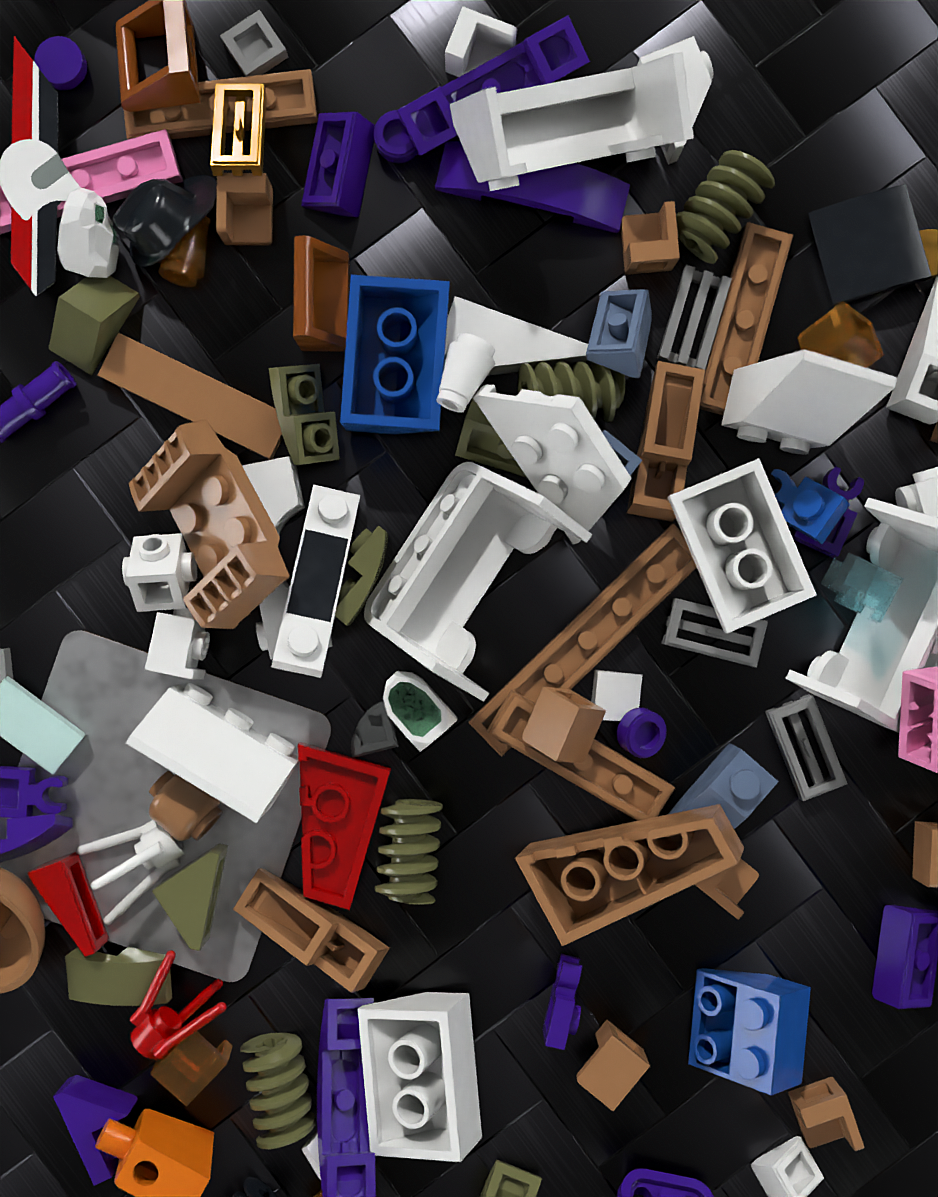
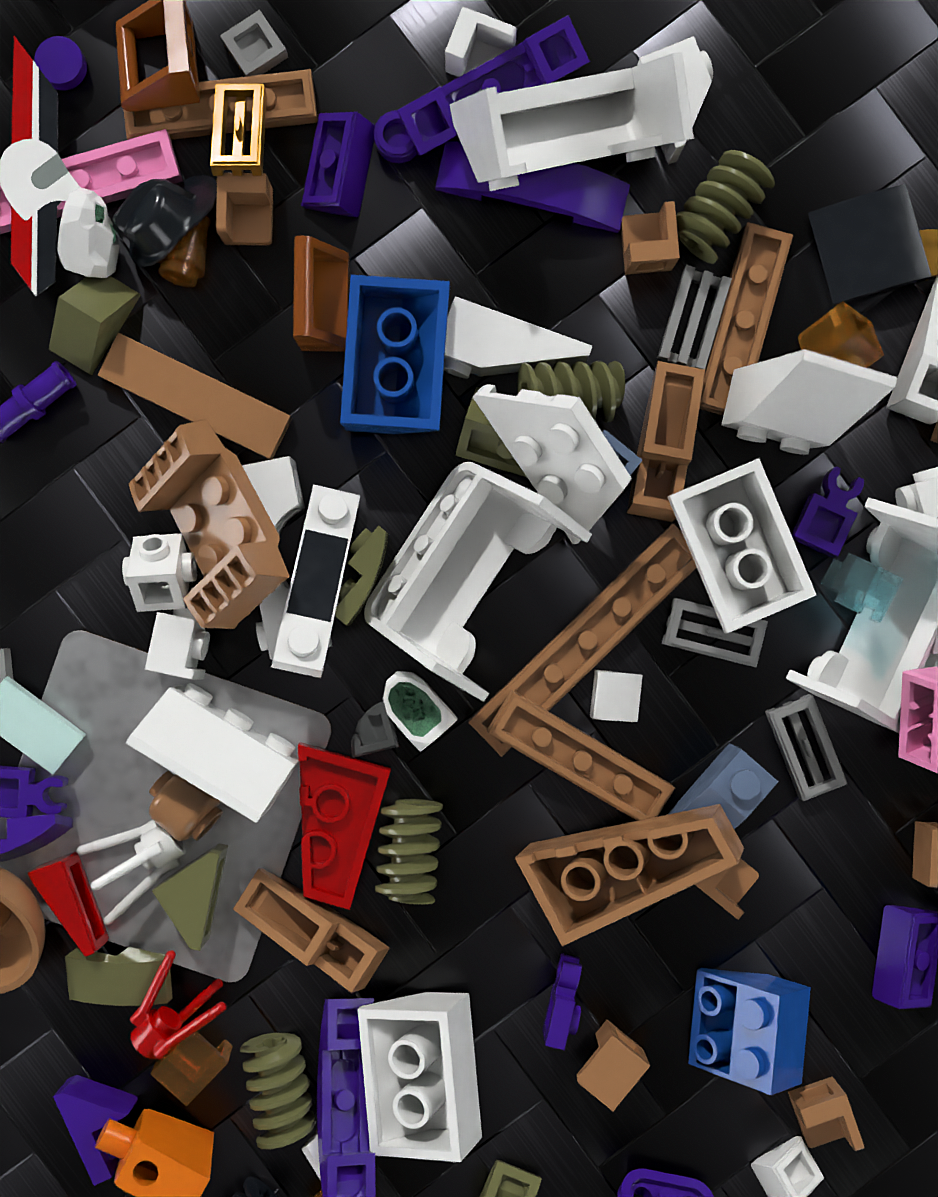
olive slope [269,364,340,465] -> none
white cone [436,333,495,413] -> none
medium nougat panel [522,686,606,763] -> none
sand blue slope [586,289,652,378] -> none
dark purple tile [617,708,667,758] -> none
blue plate [771,469,850,545] -> none

